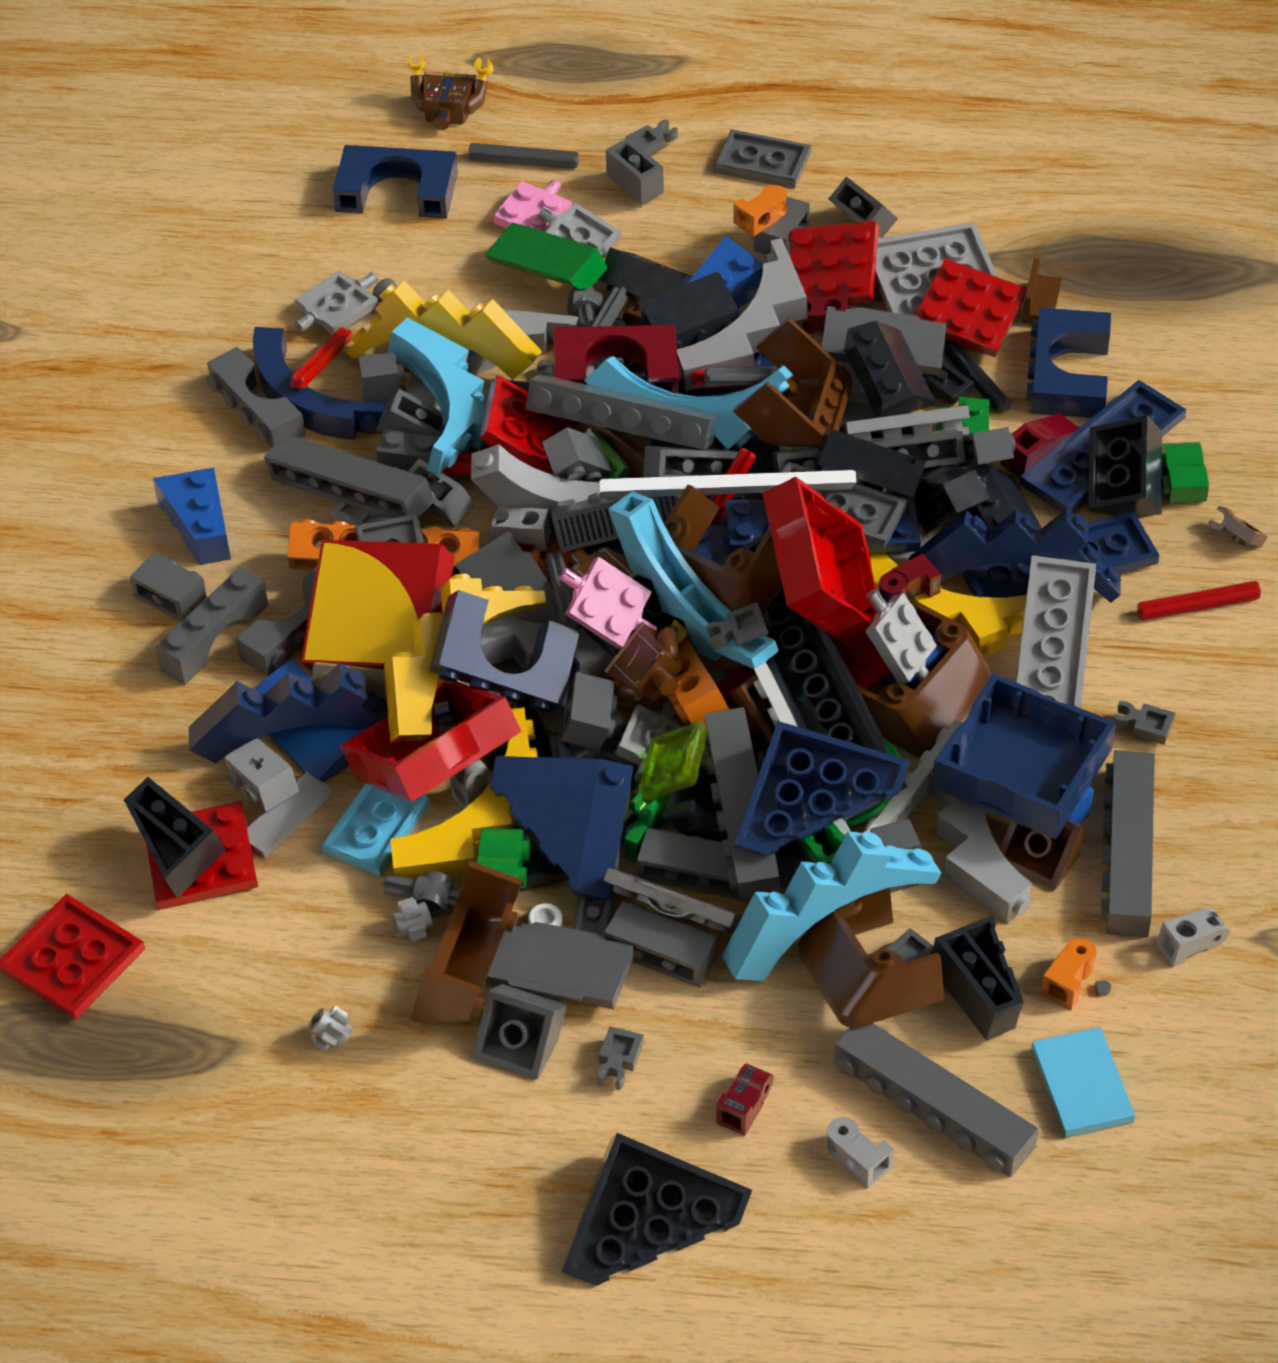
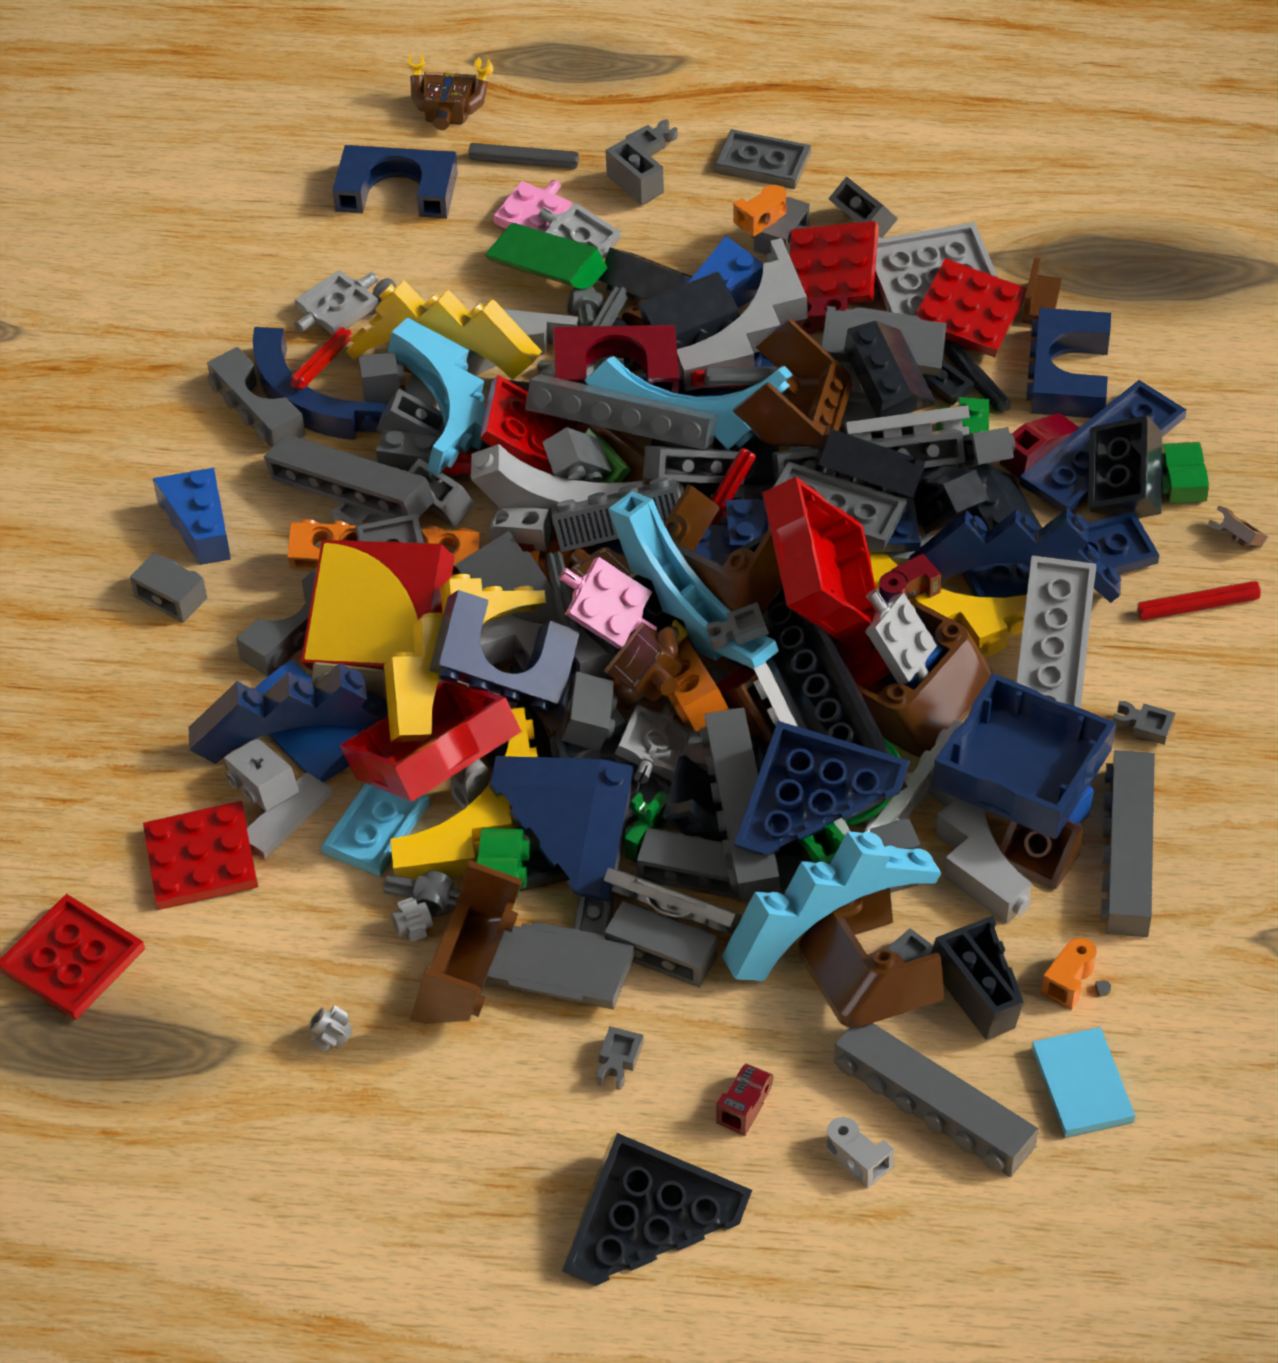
black wedge [124,777,226,898] -> none
dark grey arch [155,567,268,685] -> none
black bar [434,701,455,735] -> none
dark grey slope [472,984,567,1079] -> none
white tile [528,903,563,927] -> none
white tile [597,470,856,499] -> none
clear neon green plate [638,722,708,801] -> none
light grey leg [1156,908,1230,967] -> none

